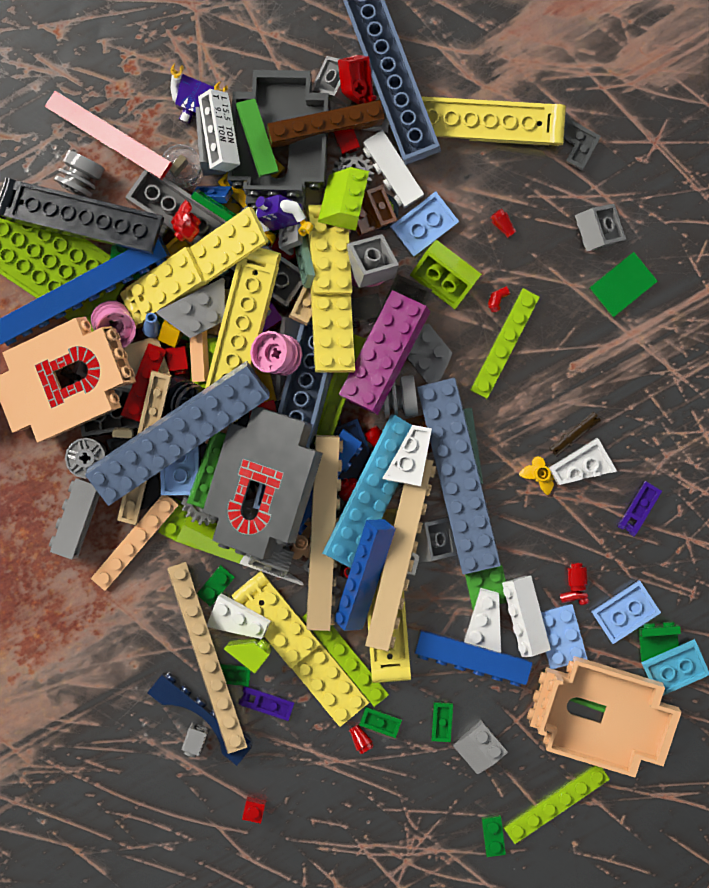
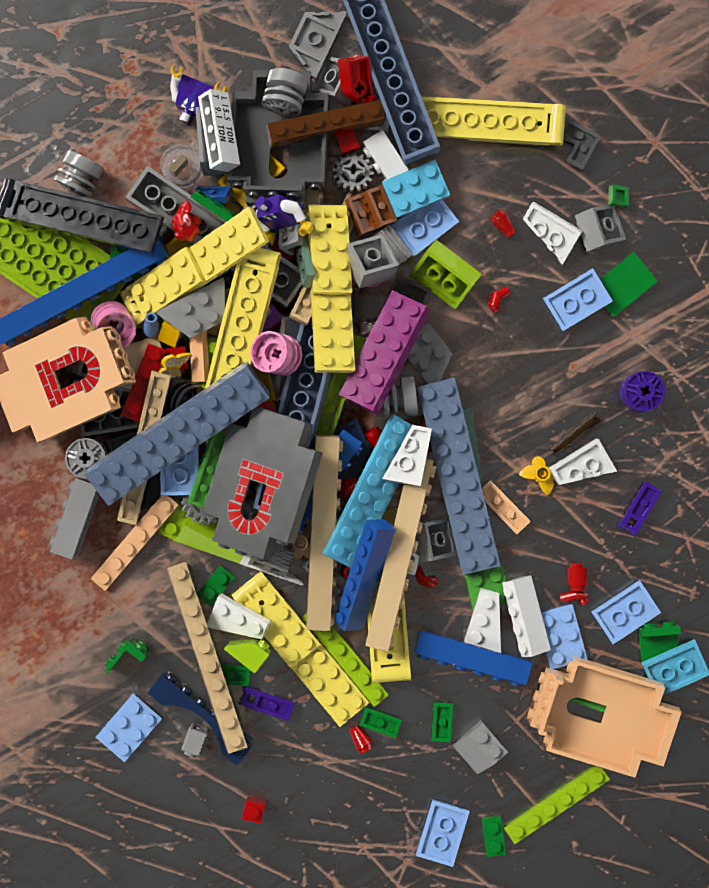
tile [45,91,173,180] -> none
dark tan tile [112,427,134,438] -> none
bright green tile [236,99,279,178] -> none
lime slope [318,167,369,231] -> none
lime plate [470,288,540,399] -> none
none -> light blue plate [96,693,163,762]
none -> green bracket [104,638,151,674]
none -> yellow animal [159,353,192,378]
none -> light grey wheel [261,68,308,117]
none -> light grey wing [289,11,347,80]
none -> light grey brick [373,224,413,267]
none -> medium azure plate [382,160,450,218]
none -> red arm [415,565,438,588]
none -> light blue plate [416,799,470,867]
none -> light nougat plate [482,480,531,534]
none -> white wing [523,202,583,265]
none -> light blue plate [543,268,613,331]
none -> green plate [608,185,629,208]
none -> dark purple wheel [620,371,665,412]

